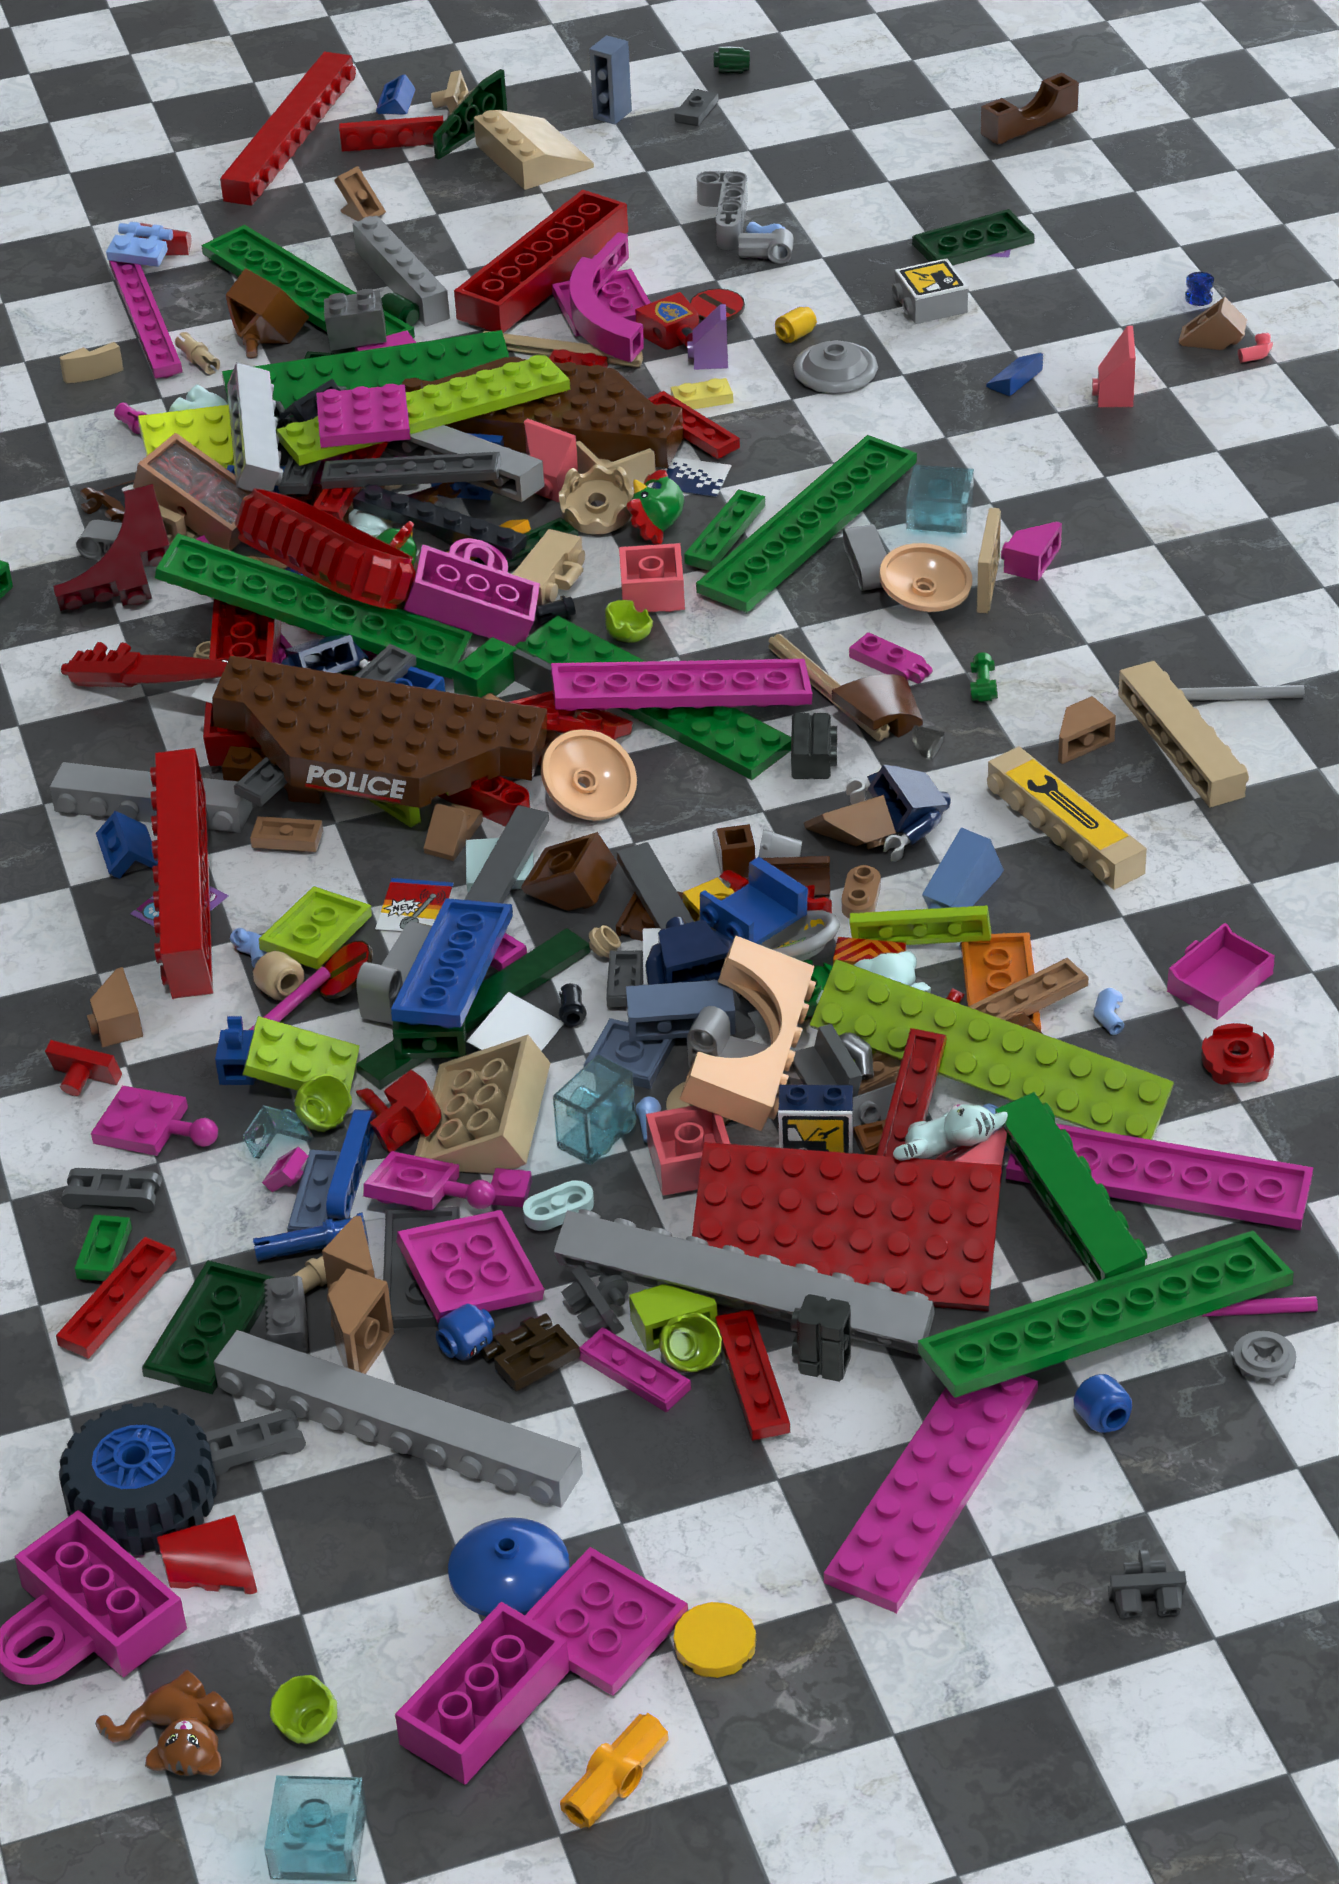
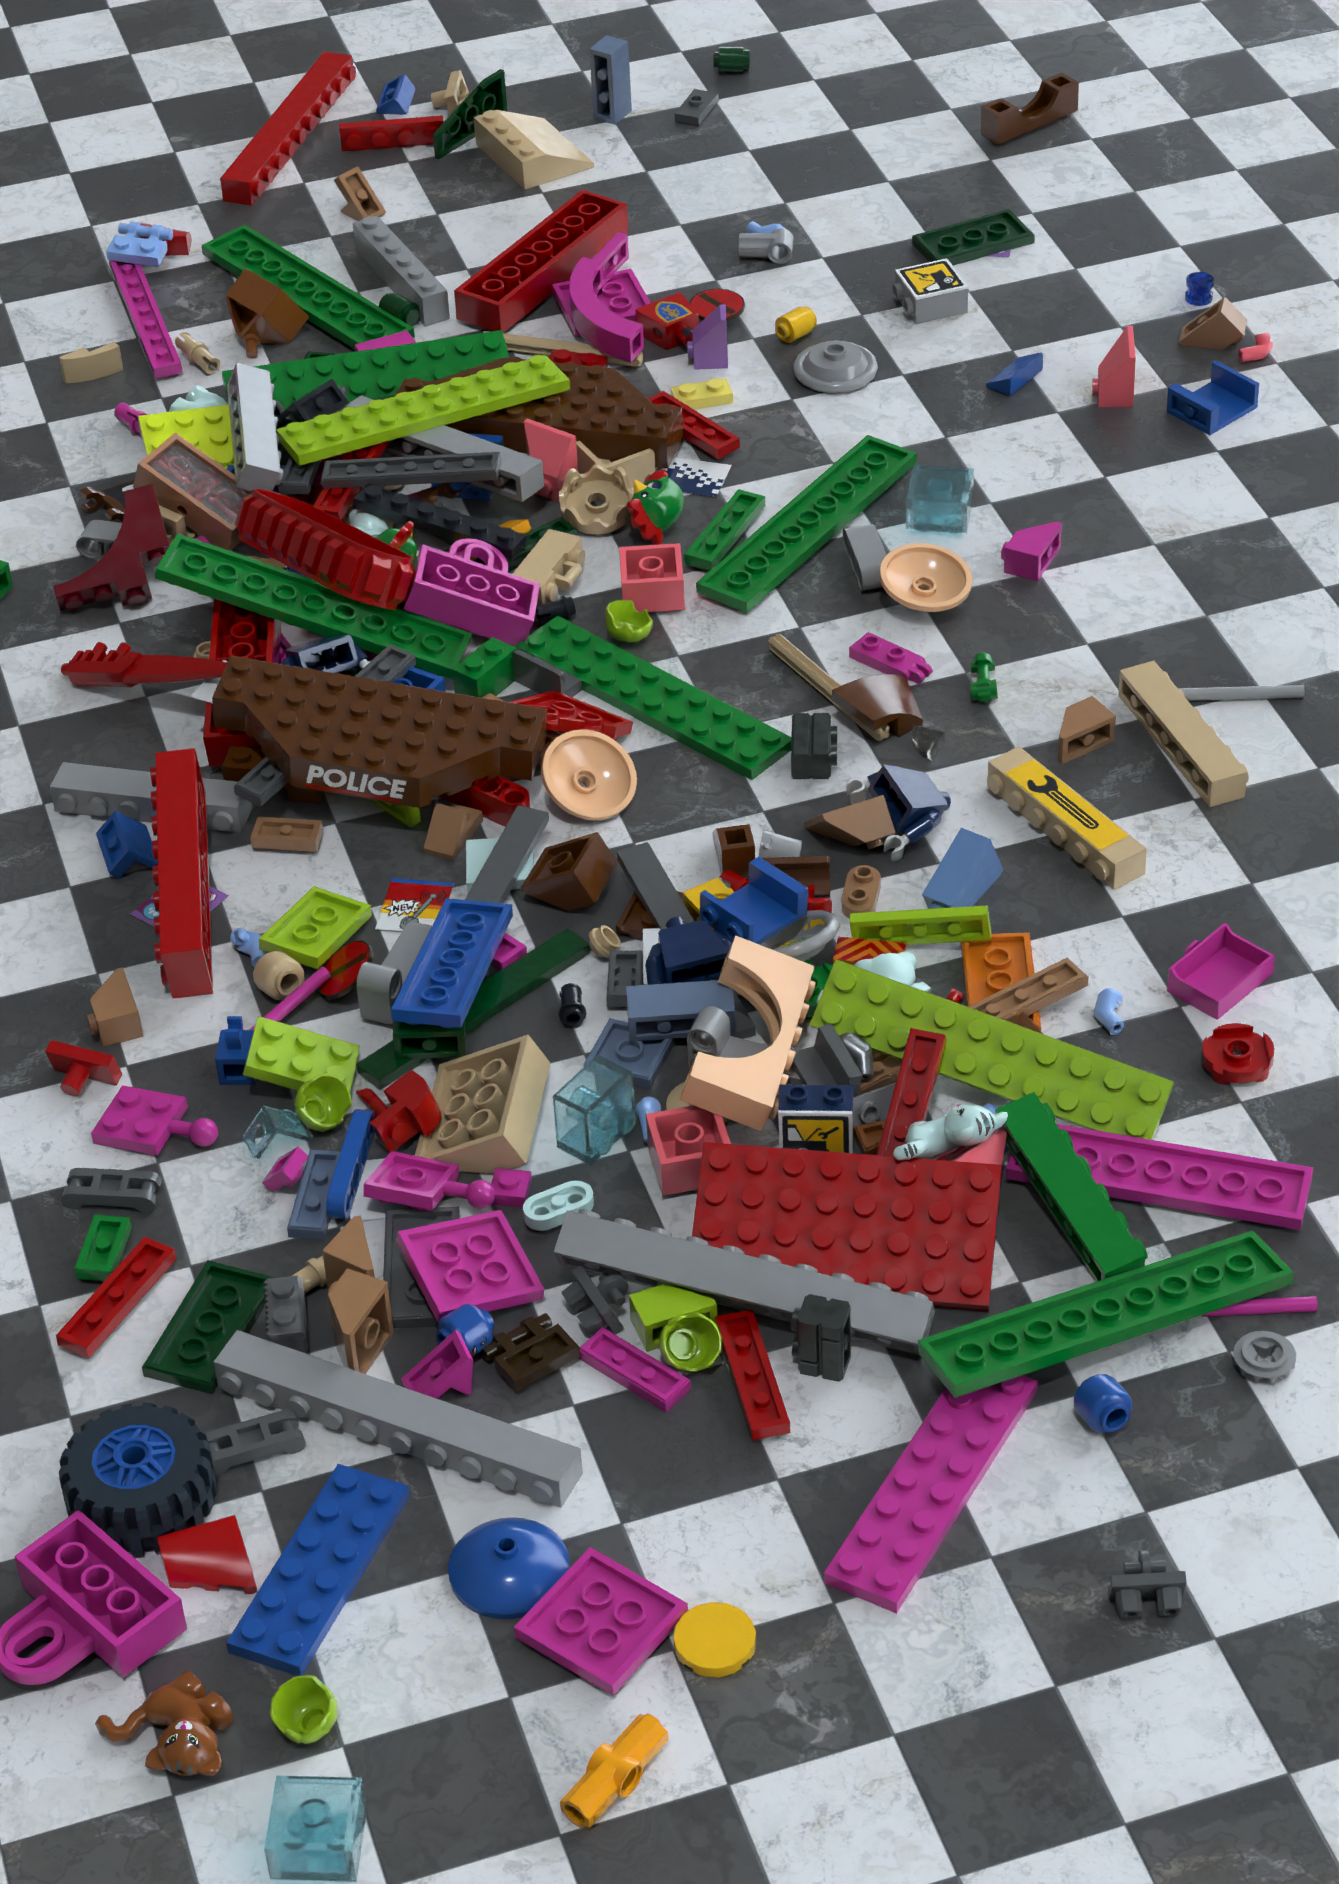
blue pin [253,1212,369,1262] -> none
dark pink plate [317,384,411,448] -> none
flat silver brick [324,289,387,351] -> none
dark pink brick [395,1602,570,1785] -> none
white sticker [466,992,564,1051] -> none
dark pink plate [551,659,813,711] -> none
light grey beam [696,171,748,250] -> none
tan tile [977,508,1001,613] -> none
none -> blue plate [226,1464,410,1676]
none -> dark pink slope [401,1330,473,1399]
none -> blue panel [1167,360,1259,436]

